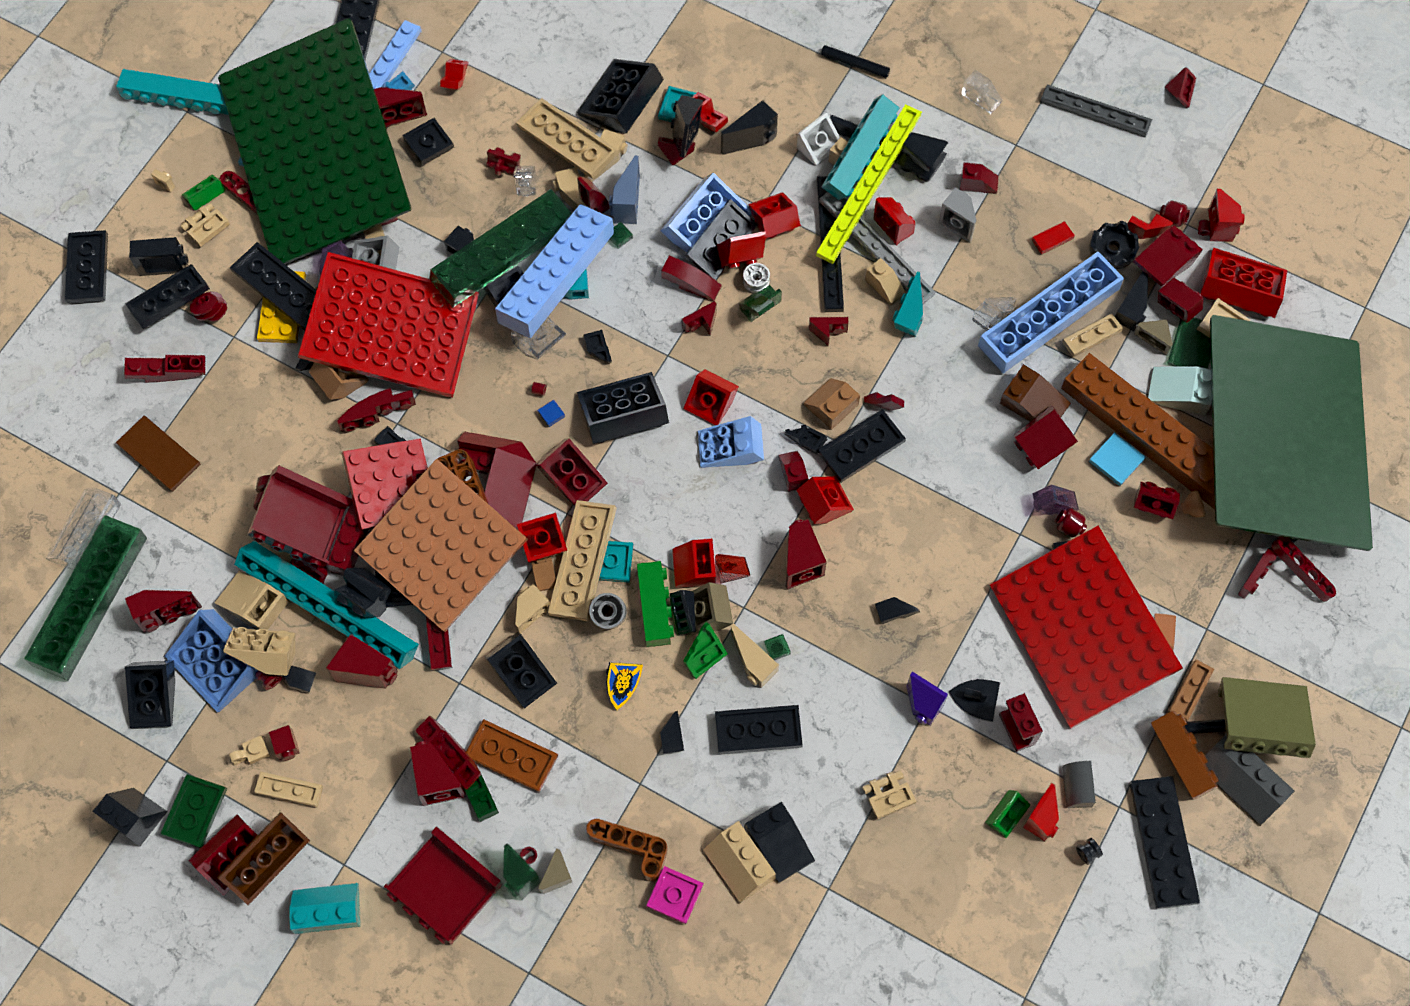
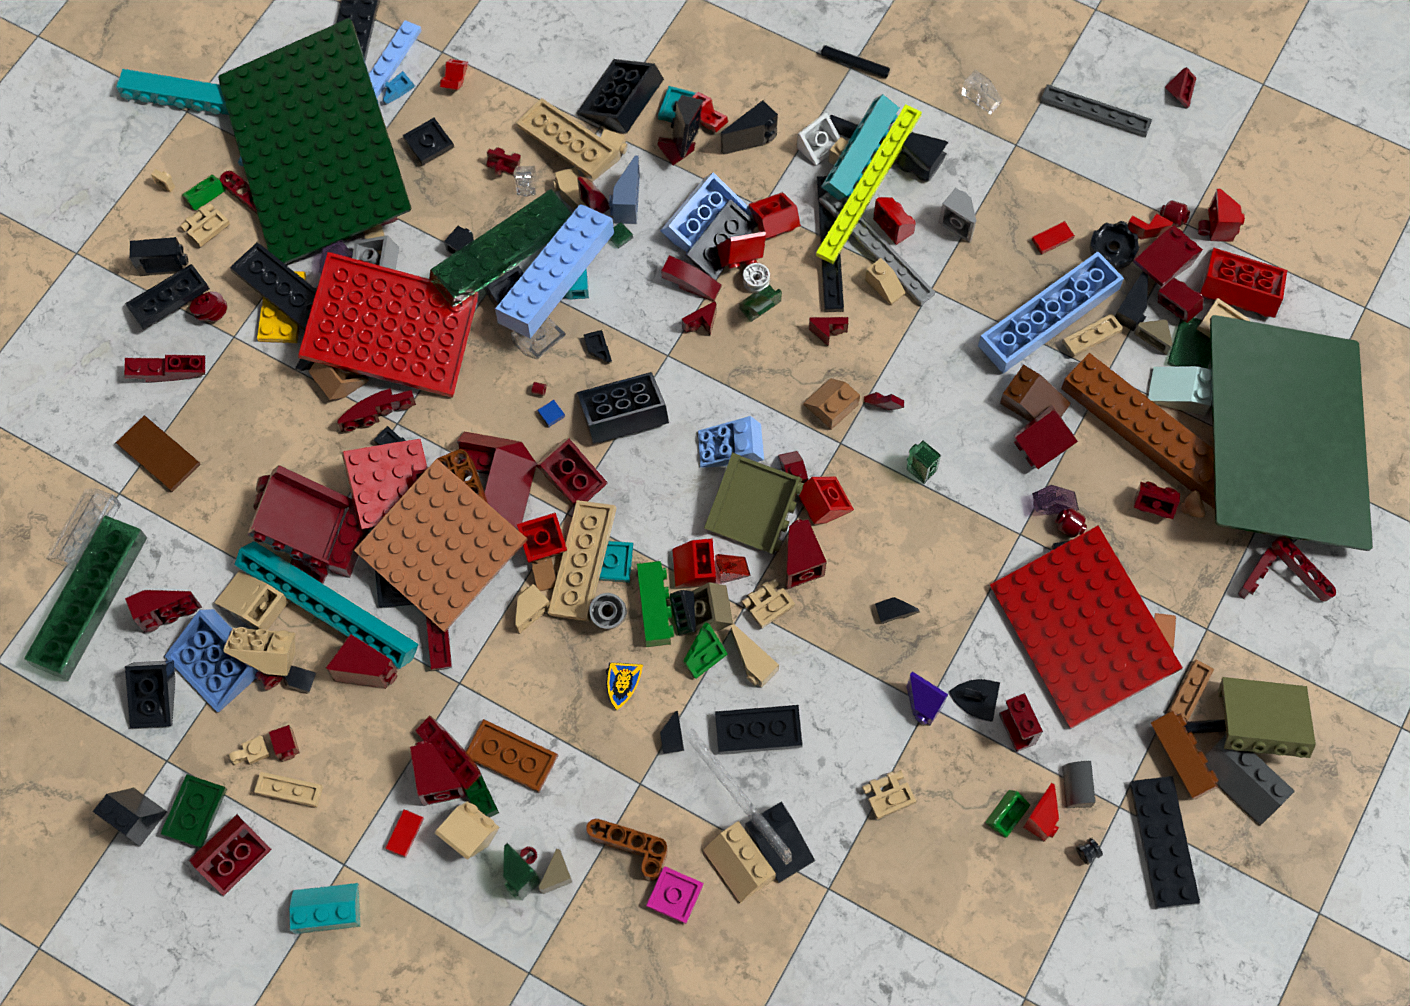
black plate [65,230,108,303] -> none
reddish brown slope [218,812,310,906] -> none
black piece [334,568,391,617] -> none
dark red slope [374,87,427,127] -> none
dark red panel [384,826,503,945] -> none
black slope [484,632,557,709] -> none
red slope [683,369,739,425] -> none
clear green plate [764,634,791,661] -> none
black slope [784,424,828,454] -> none
black plate [818,409,906,483] -> none
teal slope [892,271,923,337] -> none
dark red slope [960,162,999,194] -> none
clear slope [972,297,1016,331] -> none
medium azure tile [1089,432,1146,486] -> none
none -> red tile [386,809,424,858]
none -> tan slope [435,801,500,860]
none -> clear tile [686,729,792,865]
none -> olive panel [704,452,804,554]
none -> tan plate [741,579,795,629]
none -> clear green brick [906,440,941,484]

